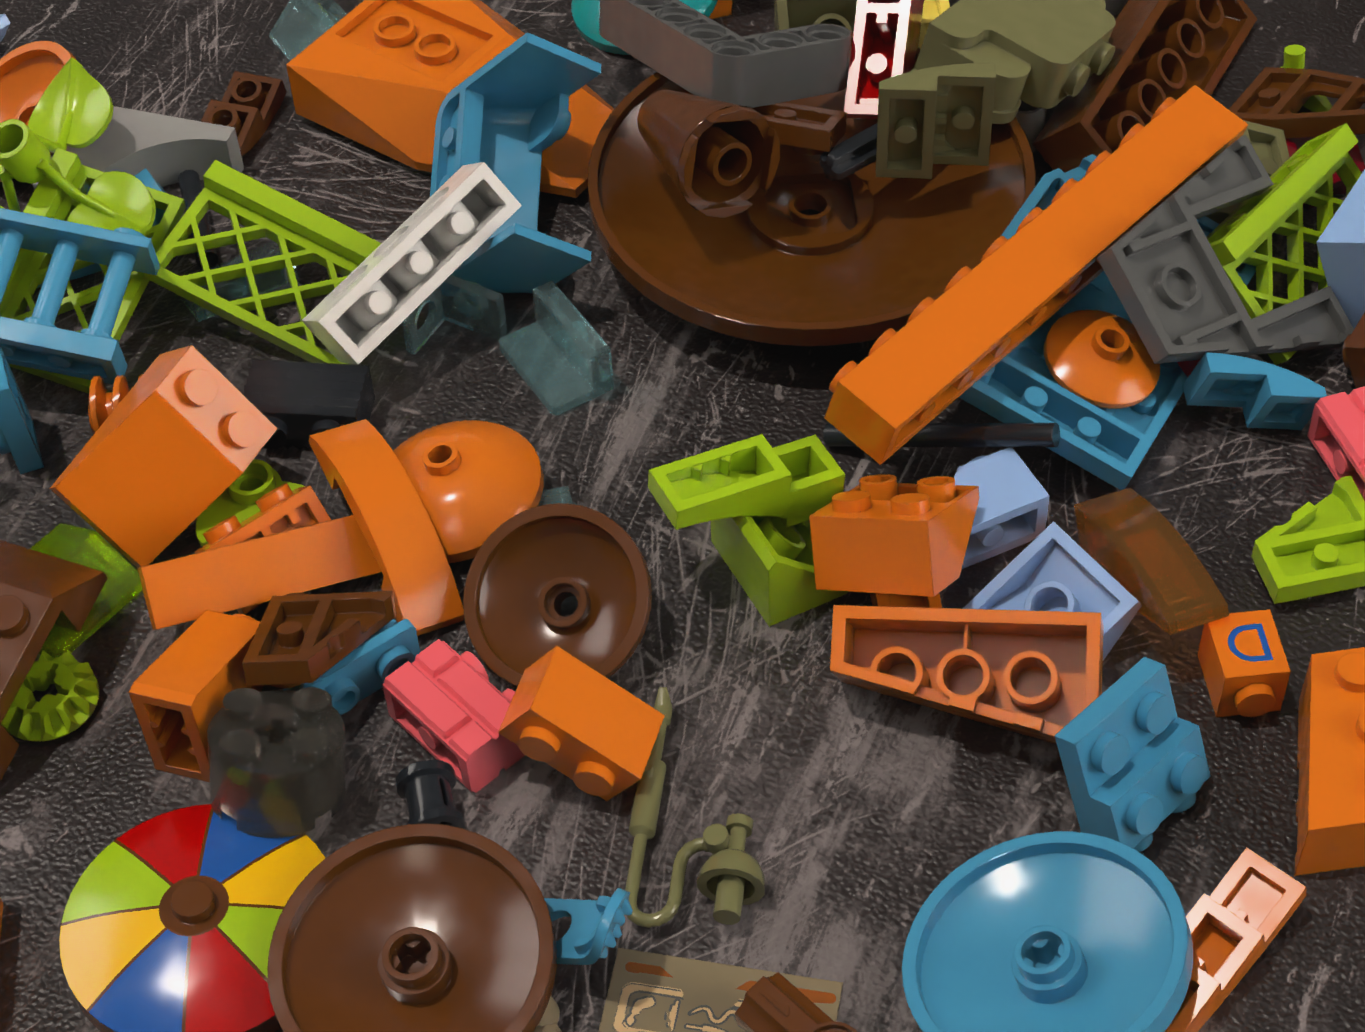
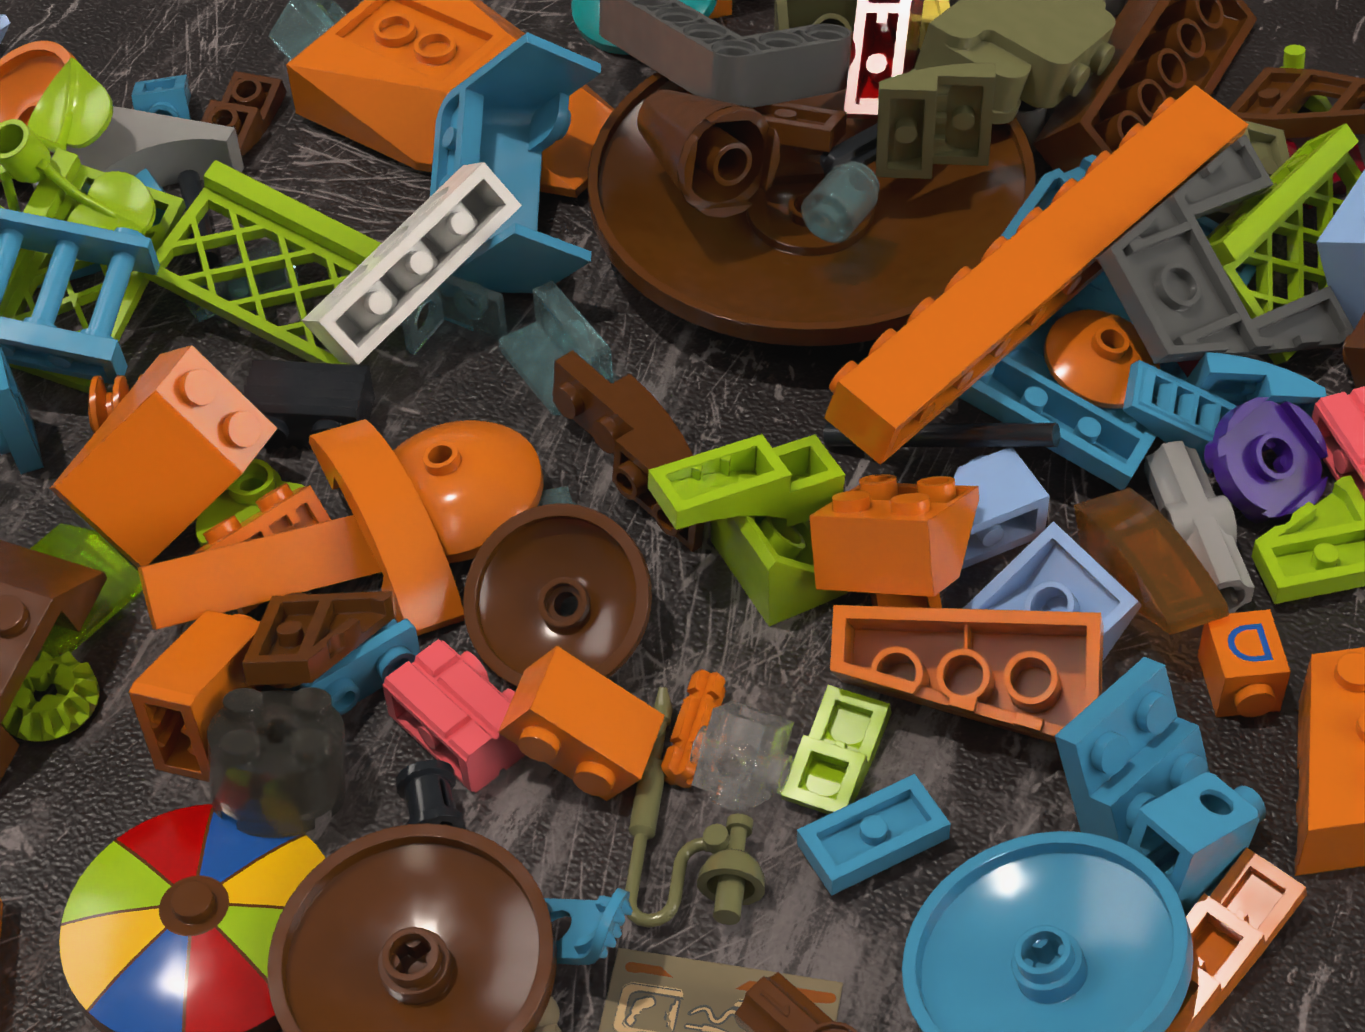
none -> dark azure bracket [131,74,191,120]
none -> reddish brown slope [552,350,705,552]
none -> orange axle [661,669,726,788]
none -> clear brick [690,701,794,811]
none -> lime slope [781,685,892,814]
none -> dark azure plate [797,774,951,896]
none -> clear light blue brick [801,162,879,243]
none -> dark azure slope [1123,360,1237,474]
none -> dark azure torso [1127,772,1266,916]
none -> light grey piece [1143,441,1255,615]
none -> dark purple plate [1204,397,1328,523]

